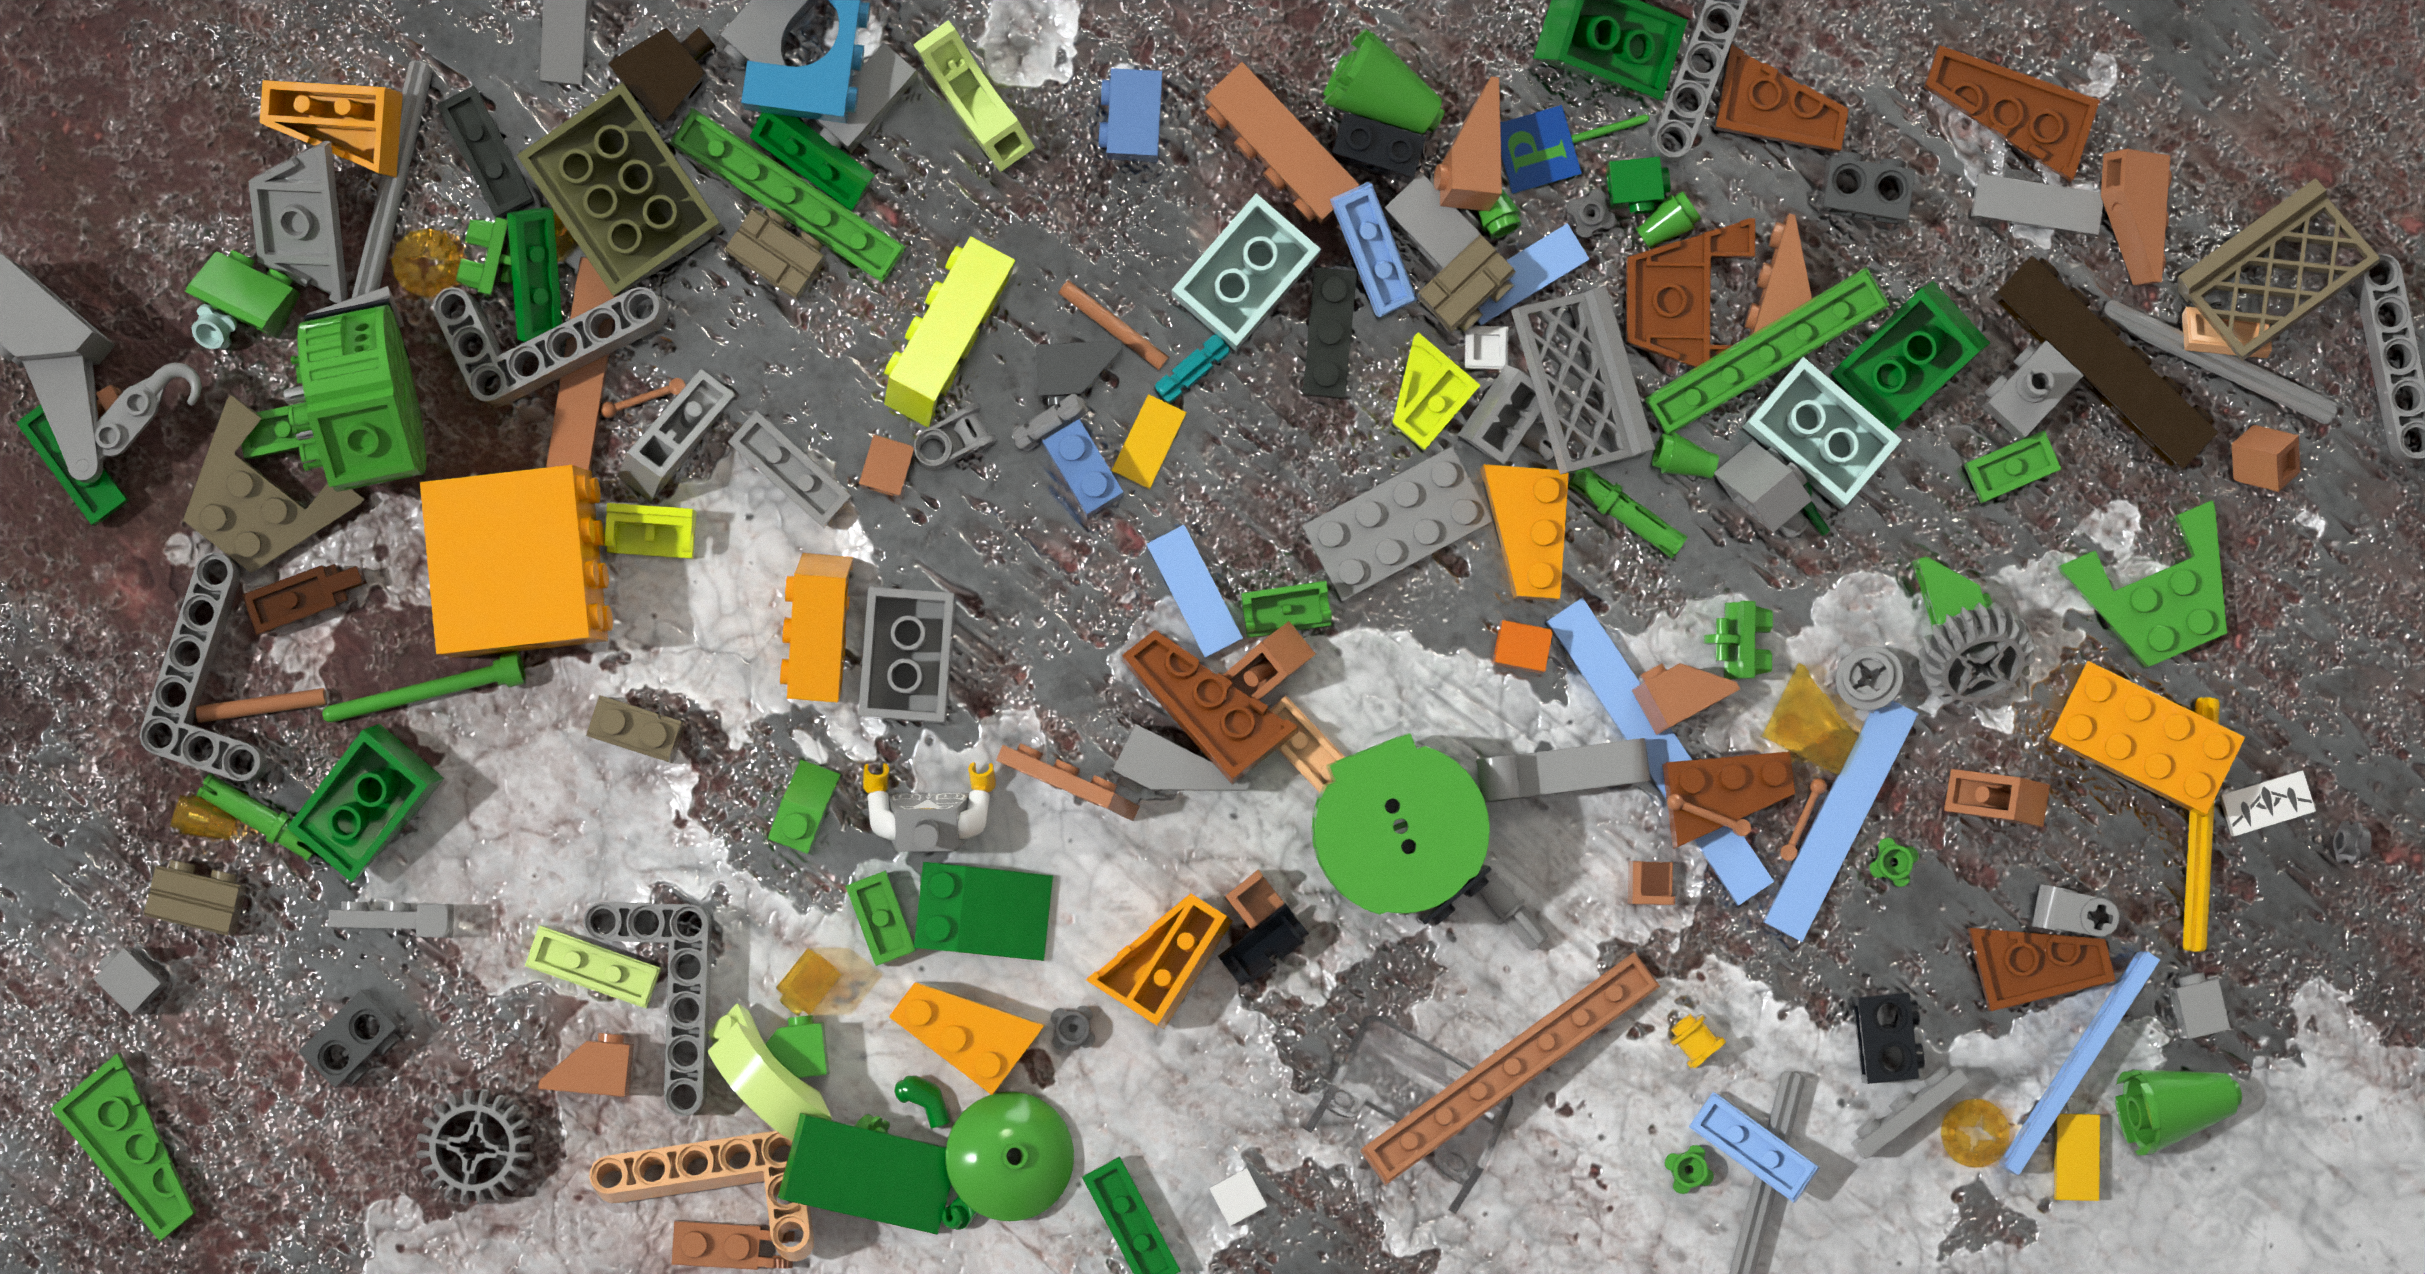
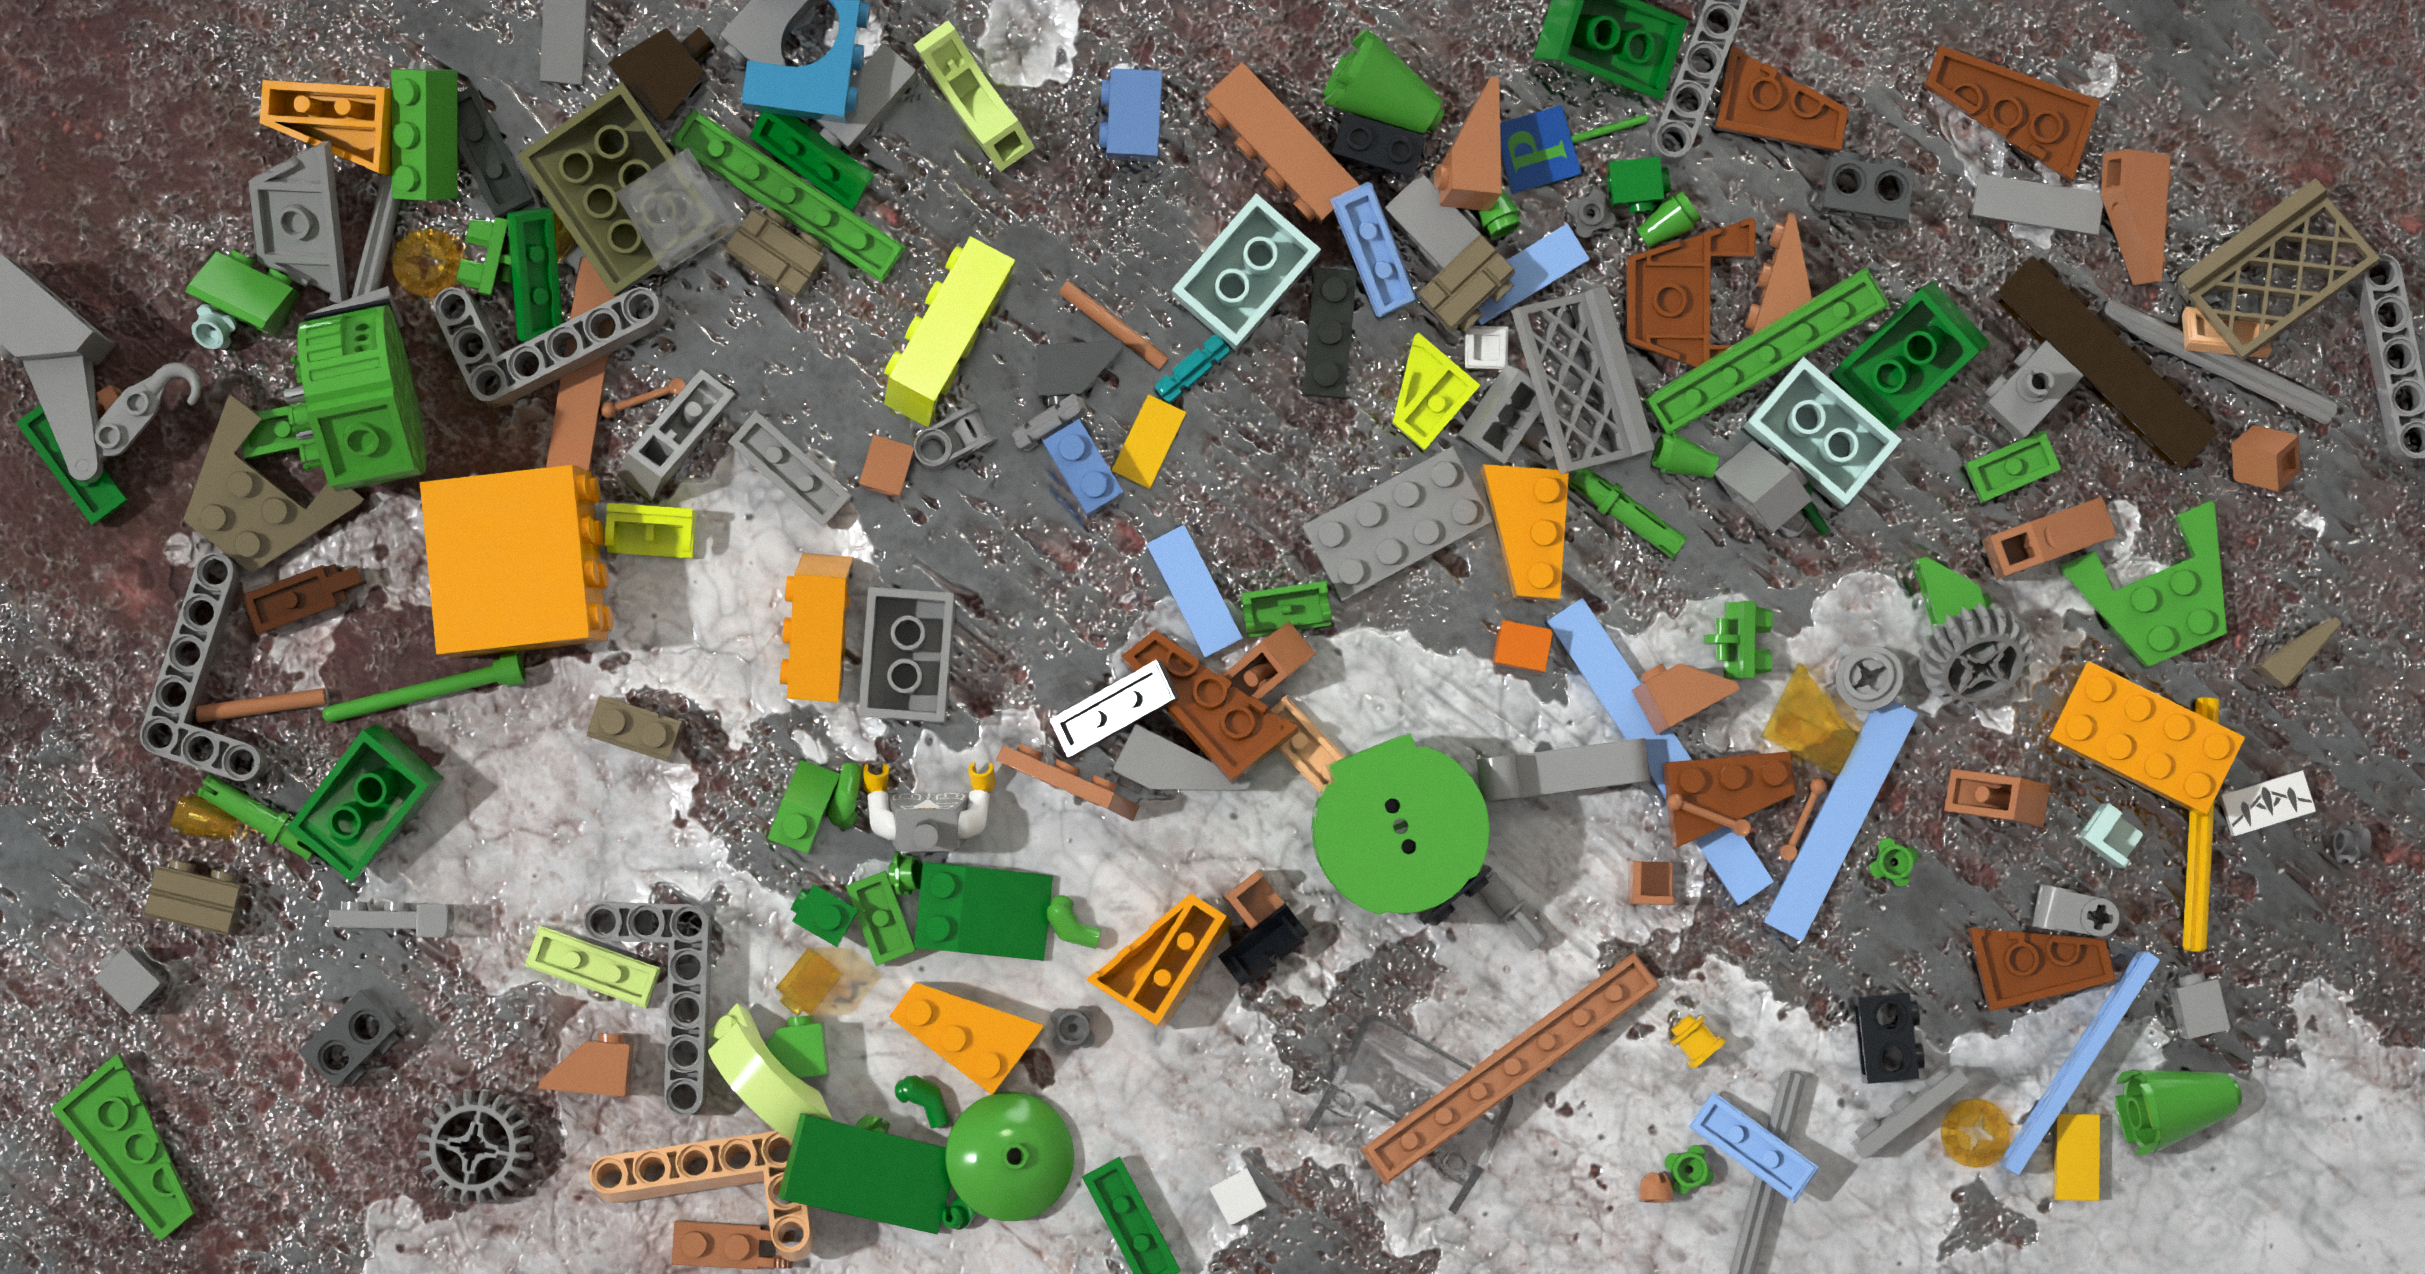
none -> bright green brick [391,69,458,201]
none -> clear brick [615,148,739,272]
none -> green bracket [790,884,859,947]
none -> bright green arm [827,763,863,829]
none -> bright green plate [888,852,922,895]
none -> bright green arm [1047,895,1101,949]
none -> tile [1050,660,1180,758]
none -> nougat hinge [1639,1172,1673,1203]
none -> nougat slope [1982,497,2117,580]
none -> light aqua panel [2076,803,2143,869]
none -> dark tan slope [2254,617,2342,689]

